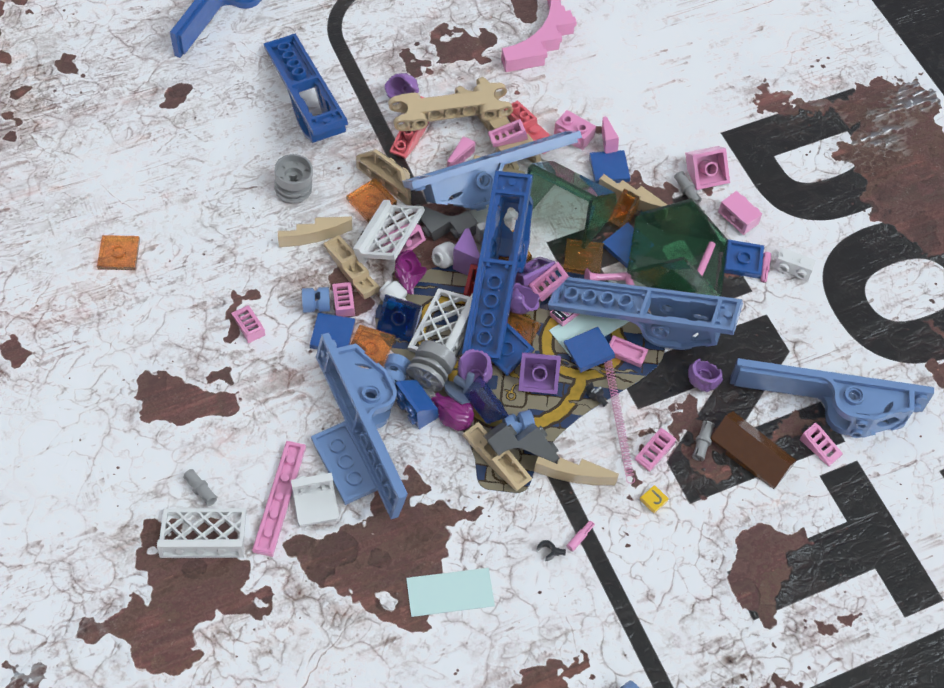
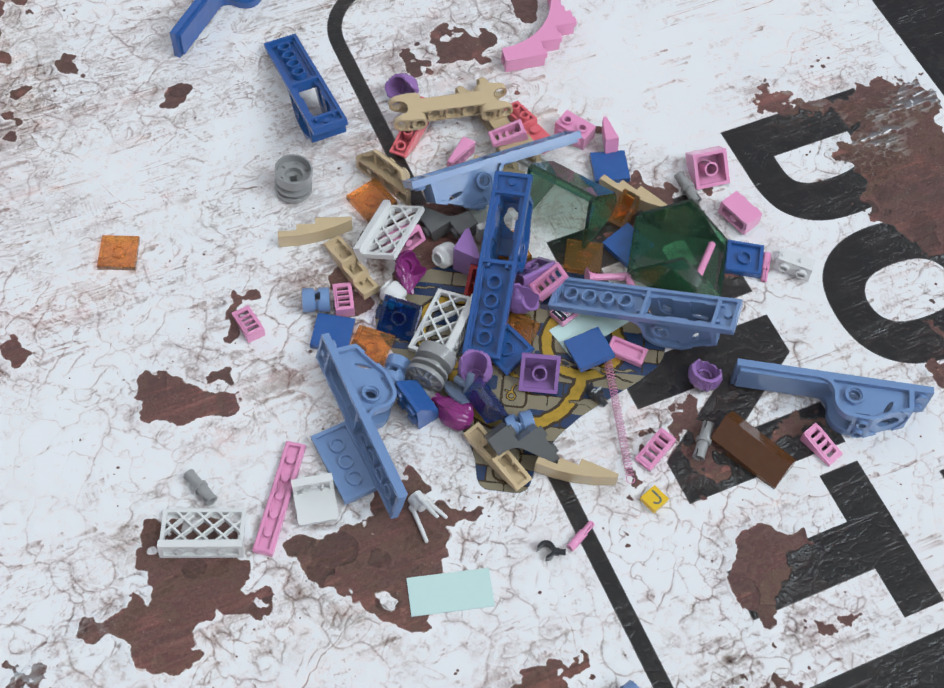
none -> white plant [408,490,448,543]

